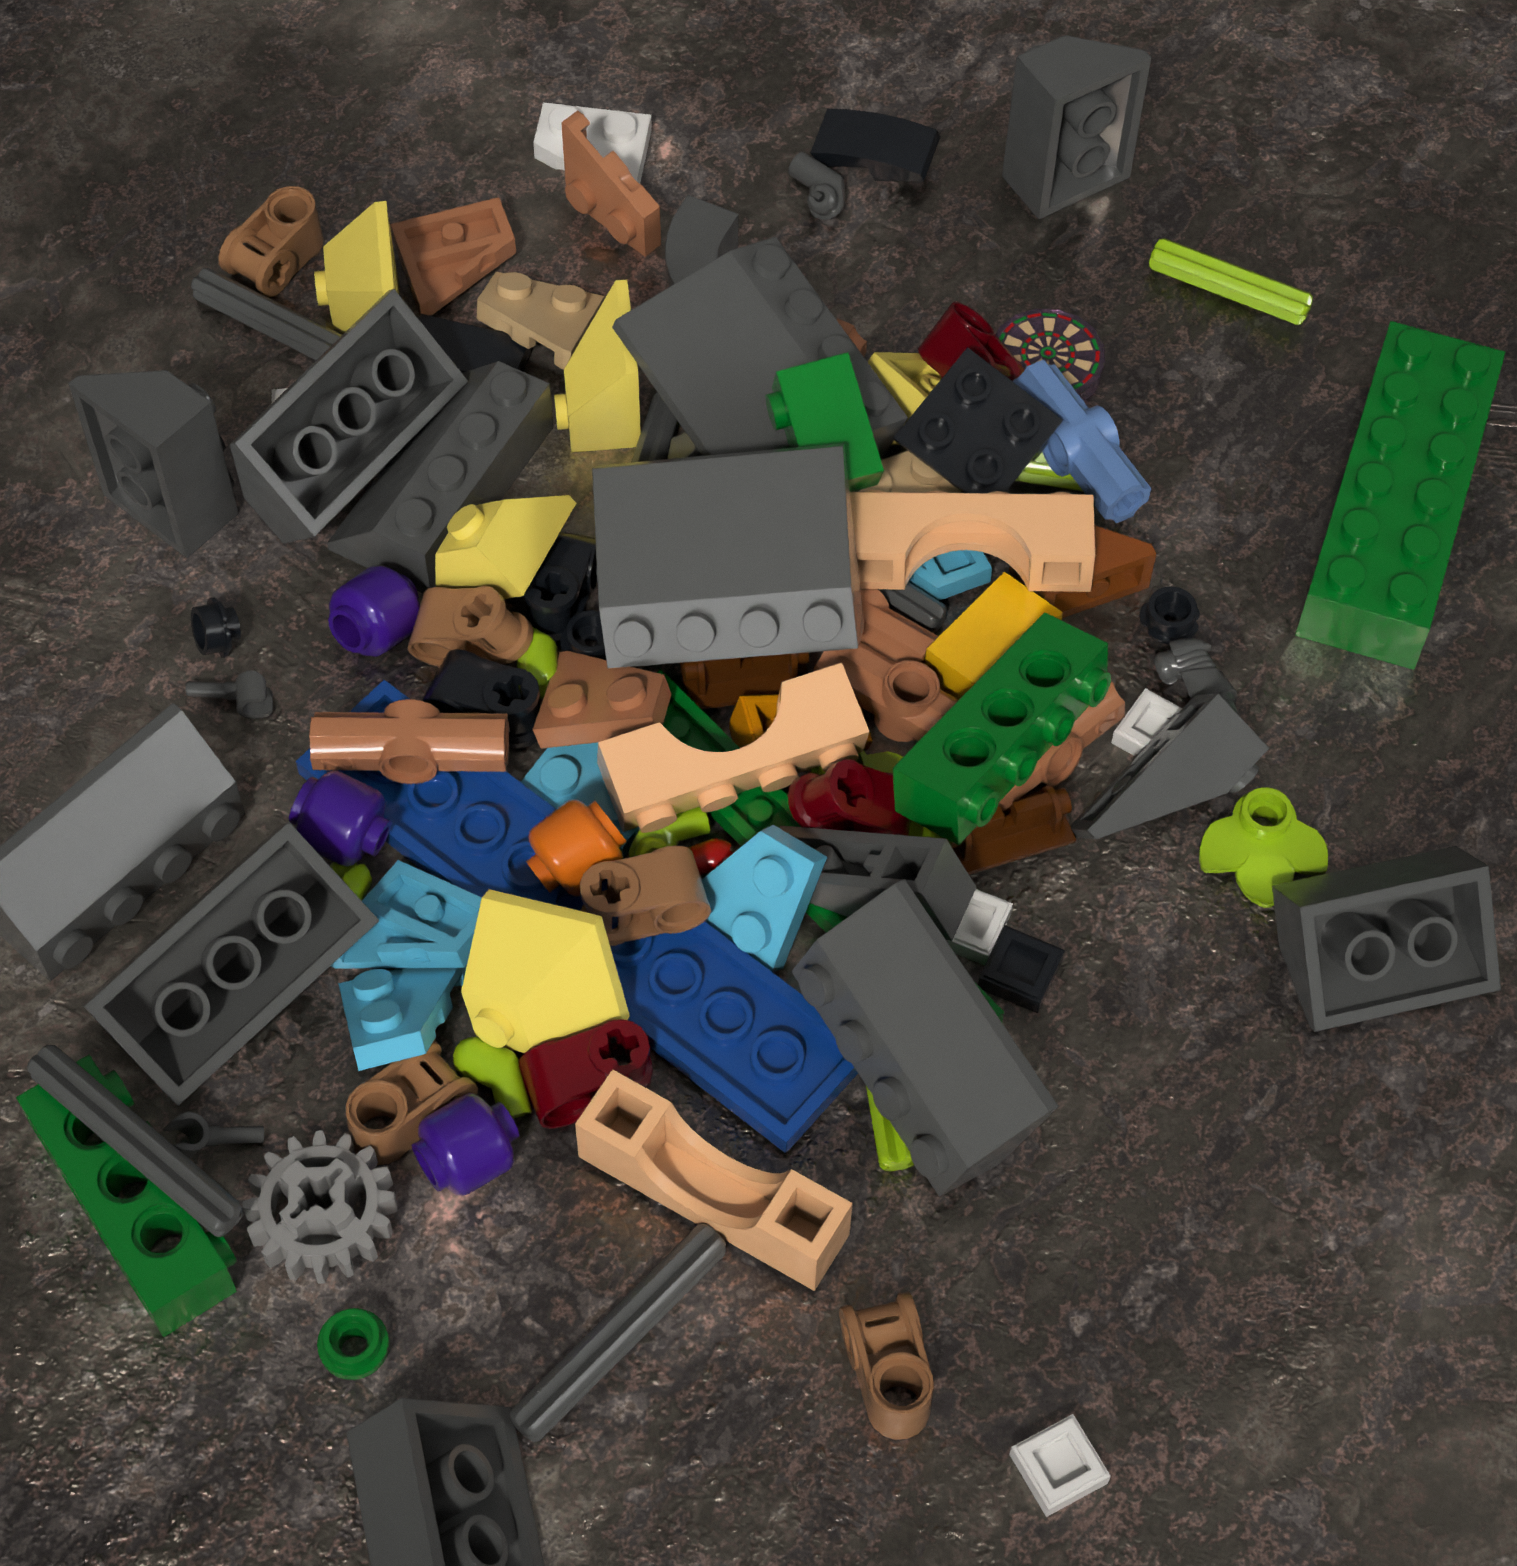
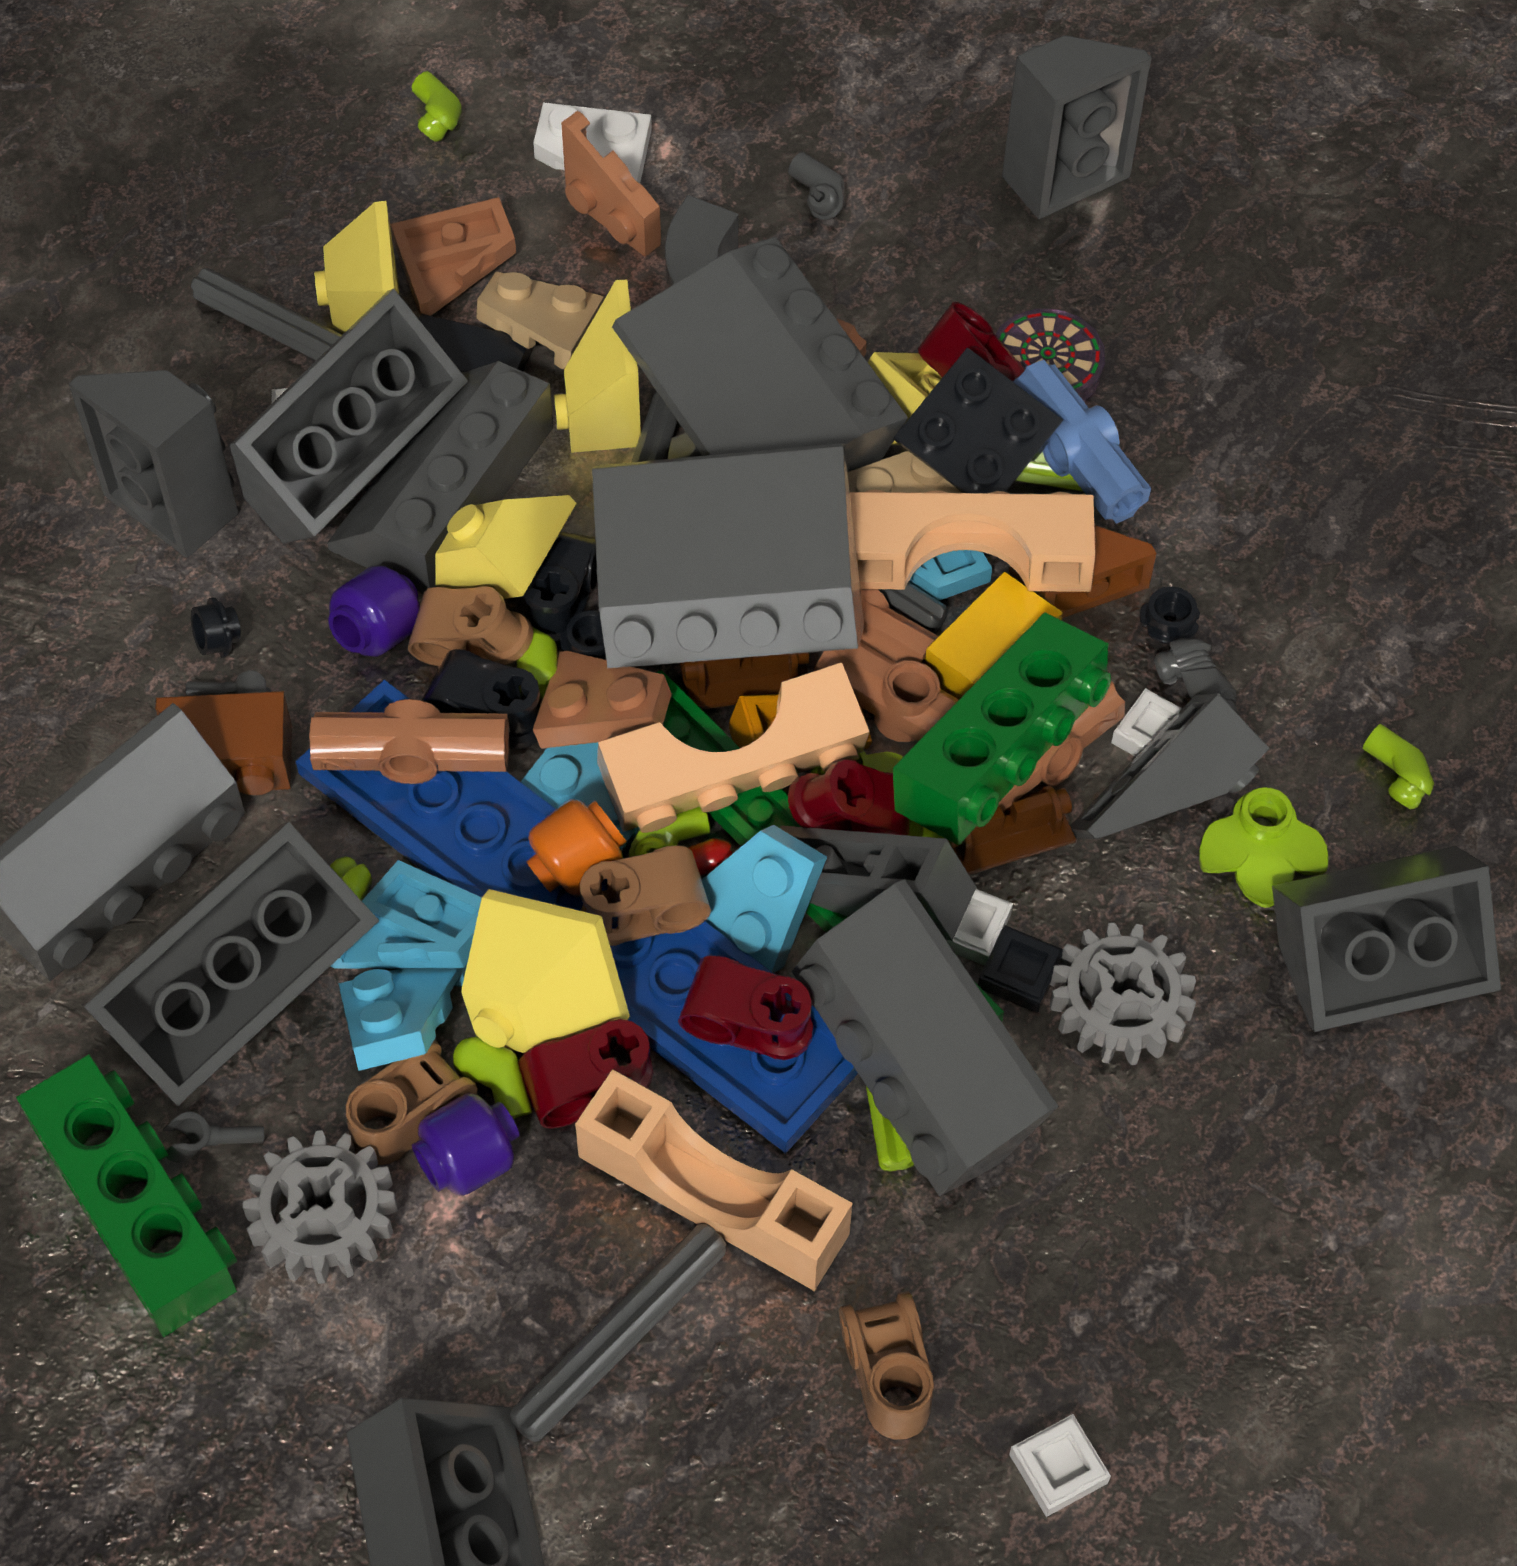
dark grey axle [27,1045,244,1237] -> none
medium nougat piece [218,186,324,297] -> none
dark purple head [289,770,392,867] -> none
green plate [317,1308,389,1380] -> none
green brick [765,352,884,492] -> none
black slope [810,108,940,182] -> none
lime axle [1149,238,1313,325] -> none
green brick [1295,321,1506,670] -> none
none -> dark orange slope [155,691,292,795]
none -> lime arm [411,71,462,142]
none -> dark red piece [678,956,813,1060]
none -> light grey gear [1049,922,1196,1065]
none -> lime arm [1363,724,1434,810]

